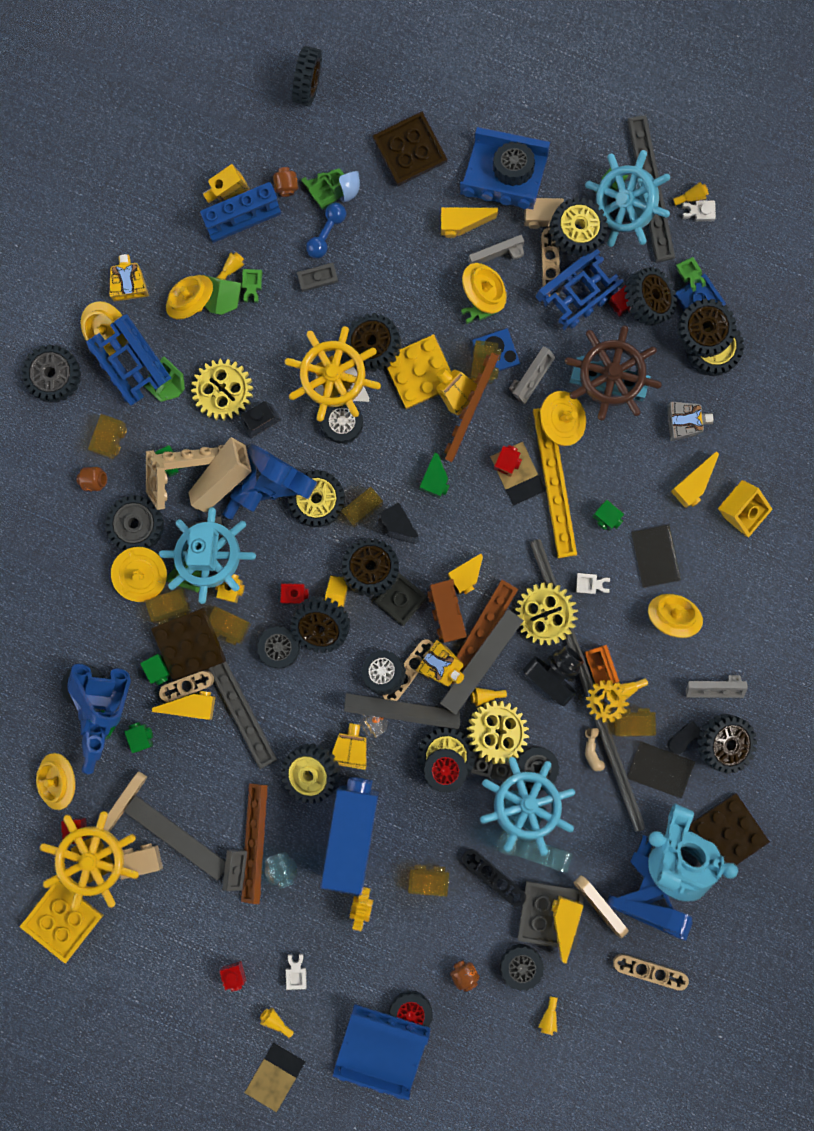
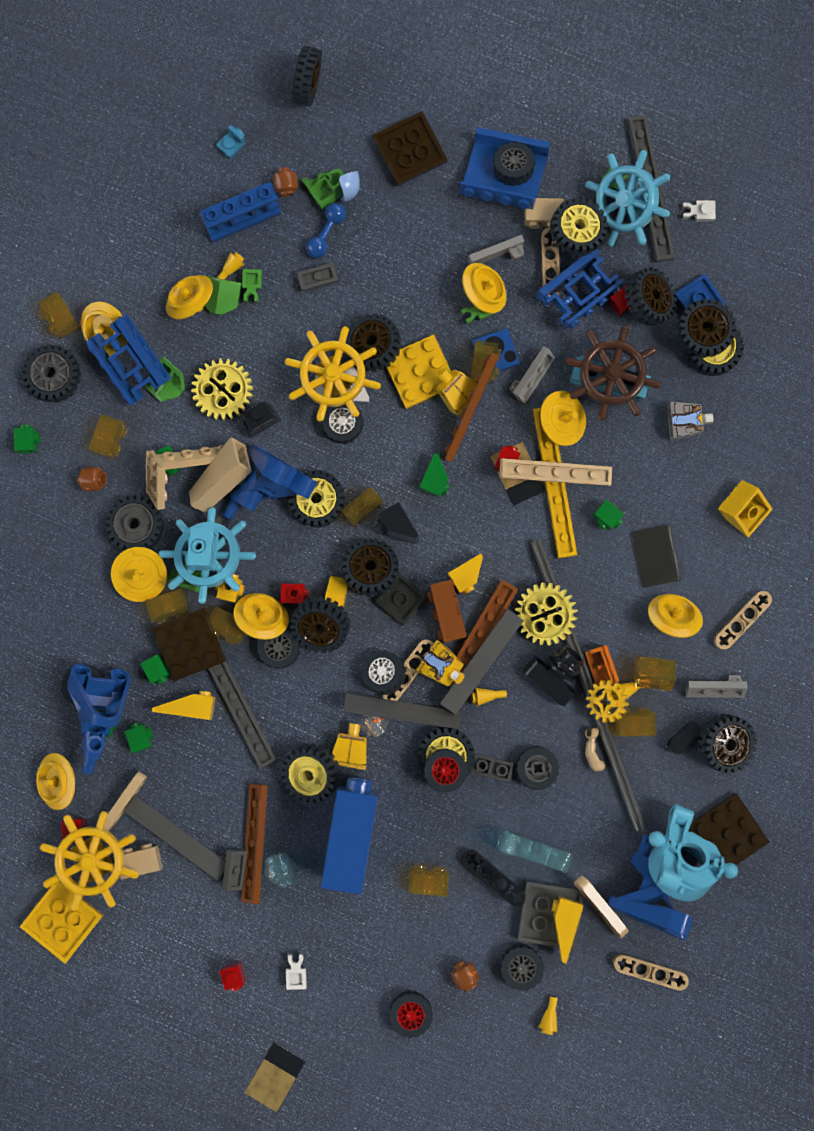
torso [110,255,149,302] -> none
tan beam [159,670,214,702] -> none
yellow torso [203,164,250,203] -> none
yellow cone [260,1008,294,1038] -> none
blue panel [333,1004,430,1100] -> none
yellow gear [349,887,373,931] -> none
yellow slope [441,207,498,238] -> none
light yellow gear [467,701,529,764] -> none
medium azure piece [480,757,575,856] -> none
white plate [576,573,610,594] -> none
clear smoke piece [627,741,695,799] -> none
yellow slope [670,451,719,508] -> none
yellow cone [673,182,709,206] -> none
bright green plate [676,257,706,292] -> none
none -> green brick [14,425,41,454]
none -> clear yellow brick [38,292,80,339]
none -> dark azure bracket [216,125,246,159]
none -> yellow piece [233,593,289,640]
none -> tan tile [499,458,612,486]
none -> clear yellow brick [633,657,676,691]
none -> tan beam [713,591,772,650]

